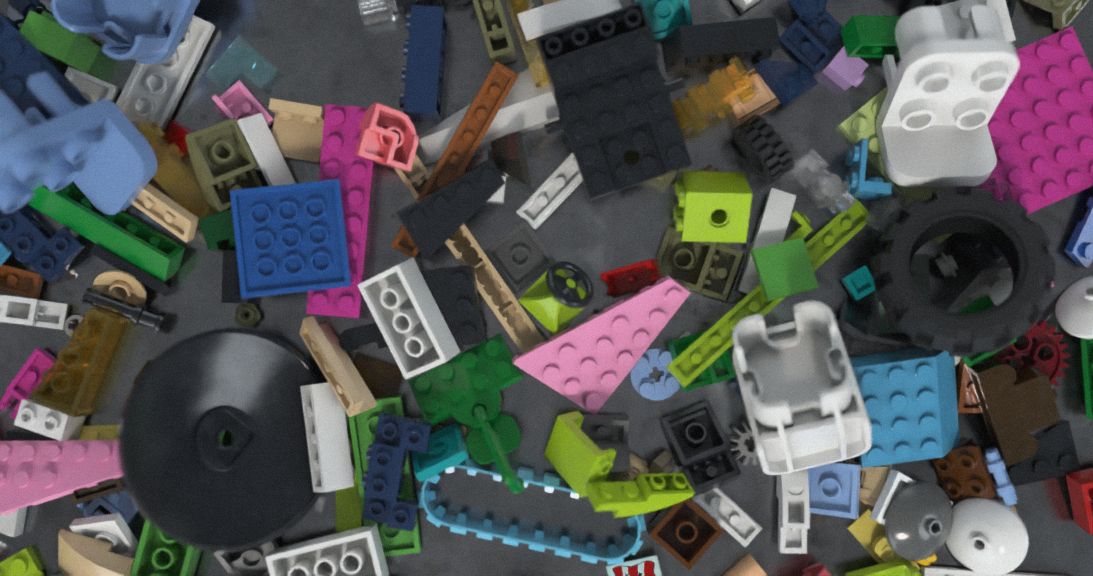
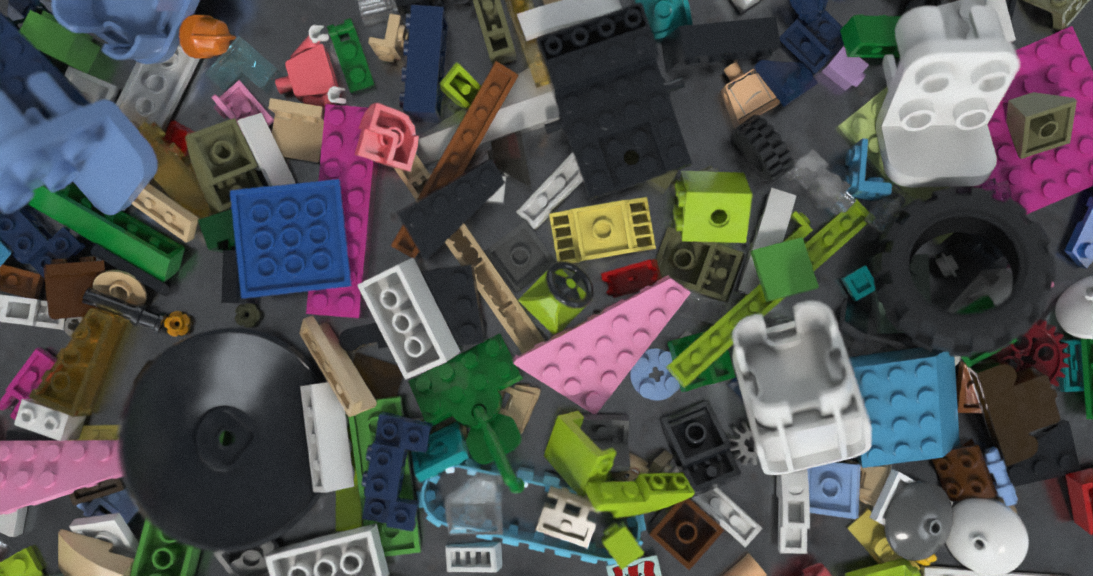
clear yellow wedge [671,56,760,141] -> none
none -> reddish brown bracket [43,257,105,319]
none -> light orange plate [164,311,191,337]
none -> orange piece [179,15,236,58]
none -> coral torso [275,25,346,109]
none -> green plate [327,18,376,95]
none -> tan bracket [368,14,409,62]
none -> lime slope [440,62,481,111]
none -> clear slope [445,474,503,535]
none -> white slope [445,542,502,572]
none -> tan piece [499,383,542,434]
none -> plate [536,486,601,548]
none -> light yellow plate [549,197,656,264]
none -> lime brick [601,522,644,570]
none -> olive slope [1006,92,1077,159]
none -> teal tile [1059,339,1084,392]

